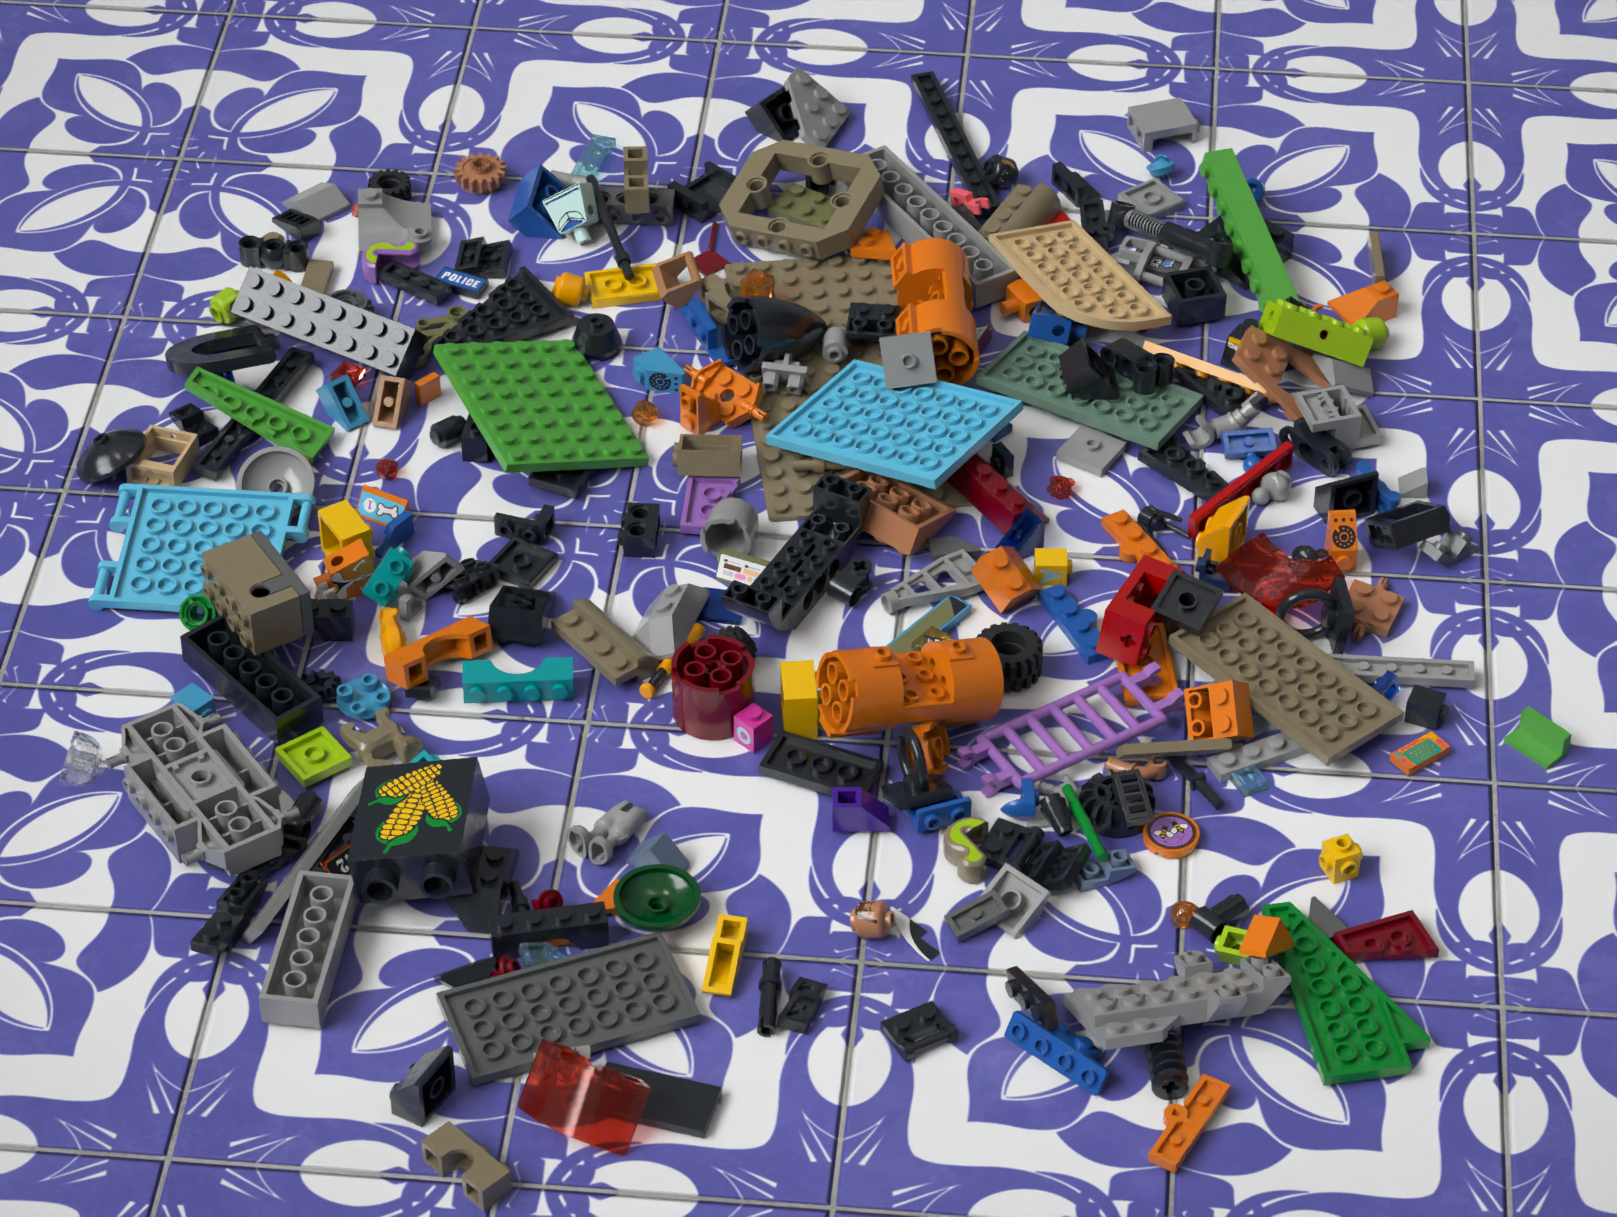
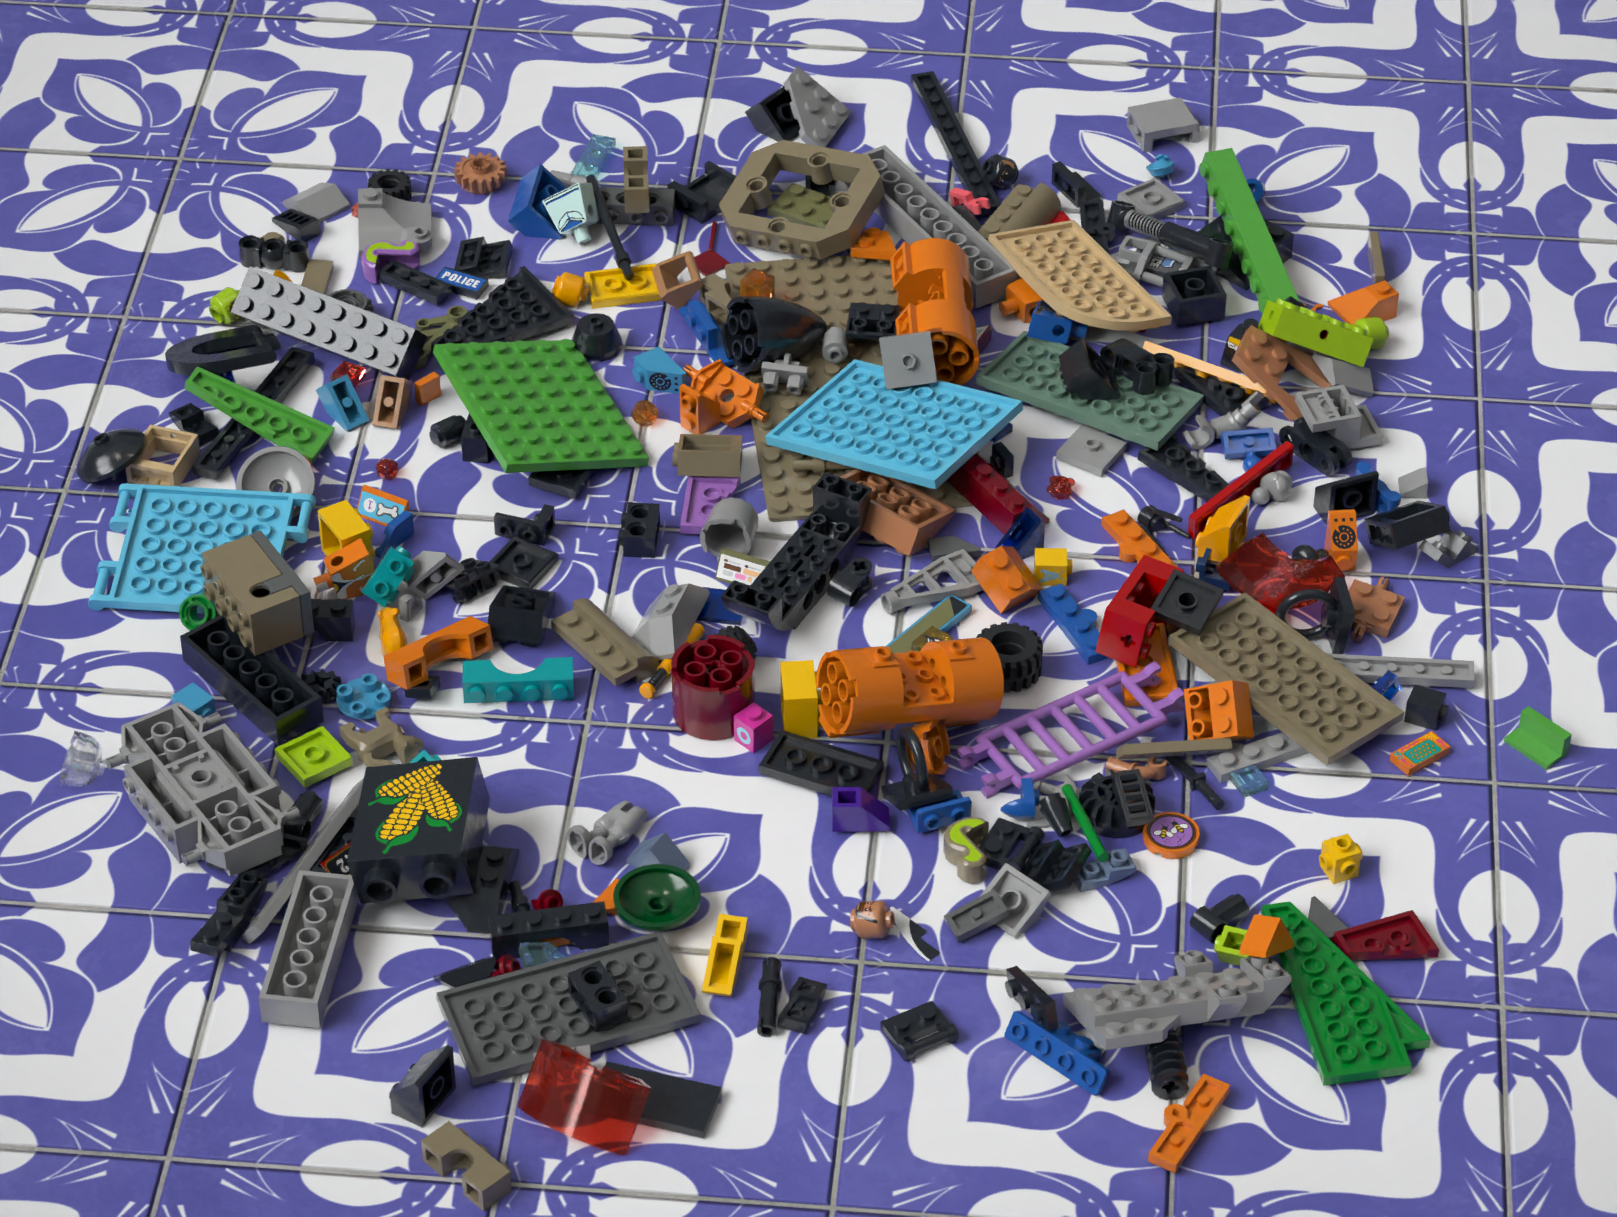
clear orange tile [1170,901,1199,929] -> none
none -> black brick [568,960,630,1033]

